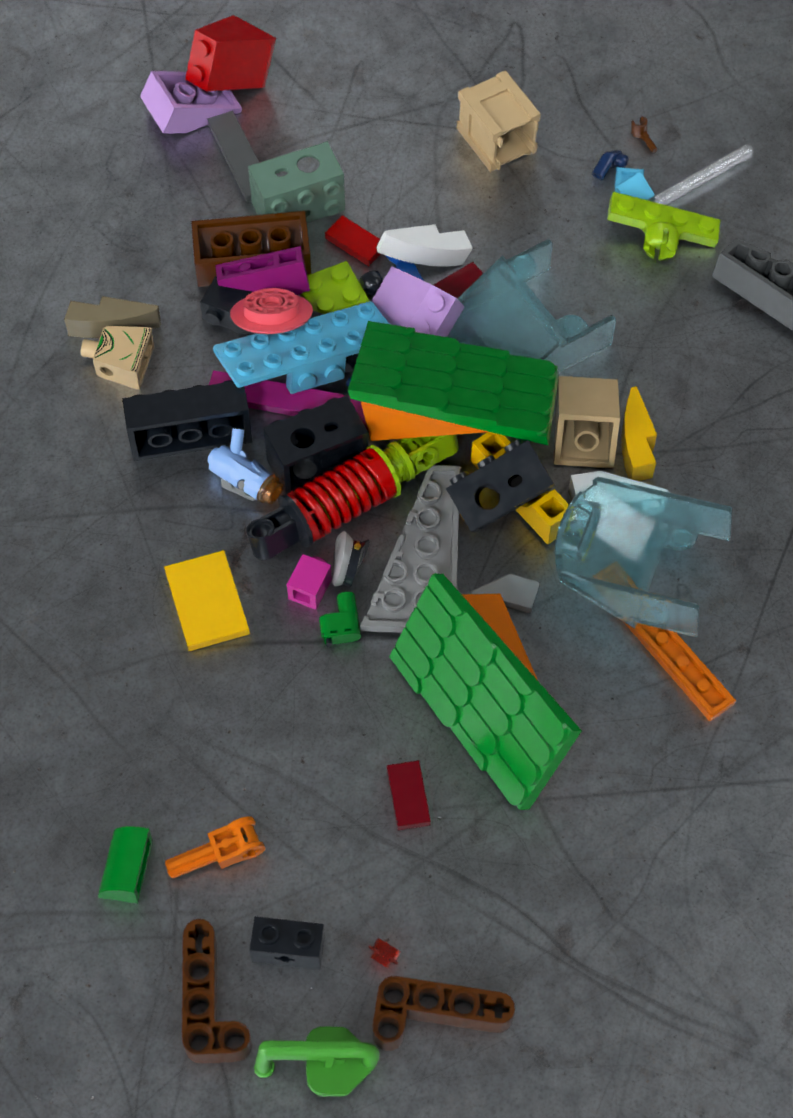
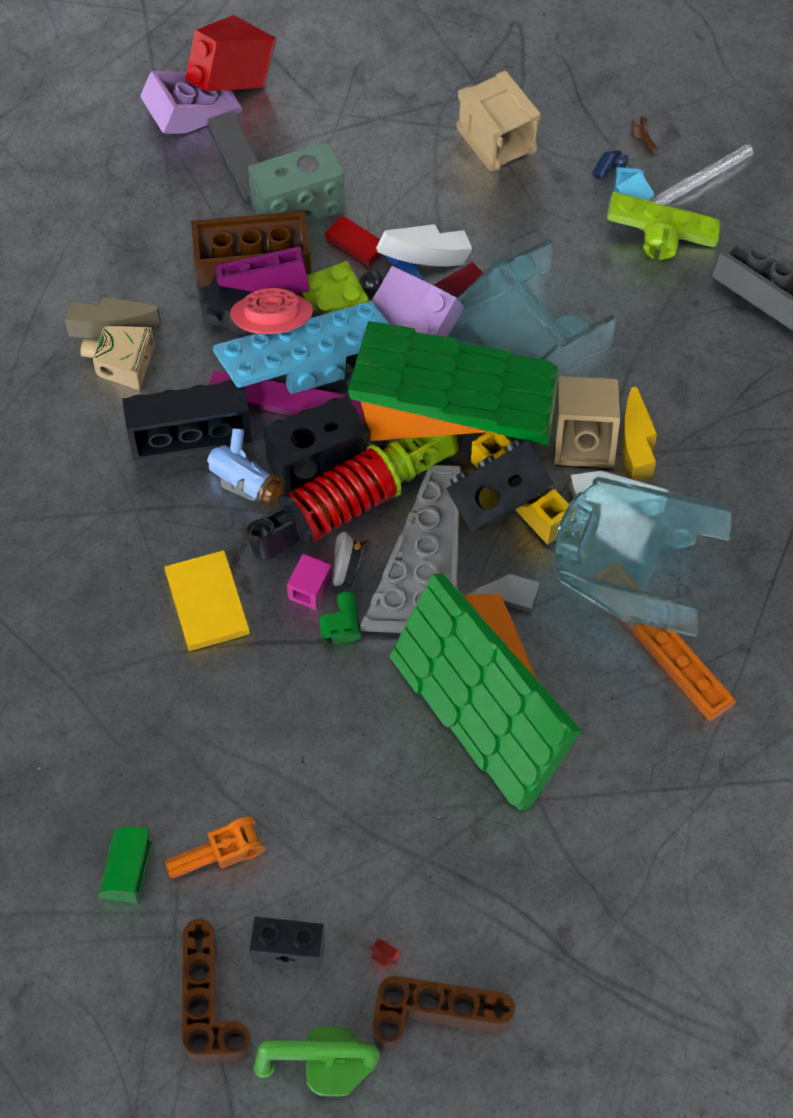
dark red tile [387,760,431,831] -> none

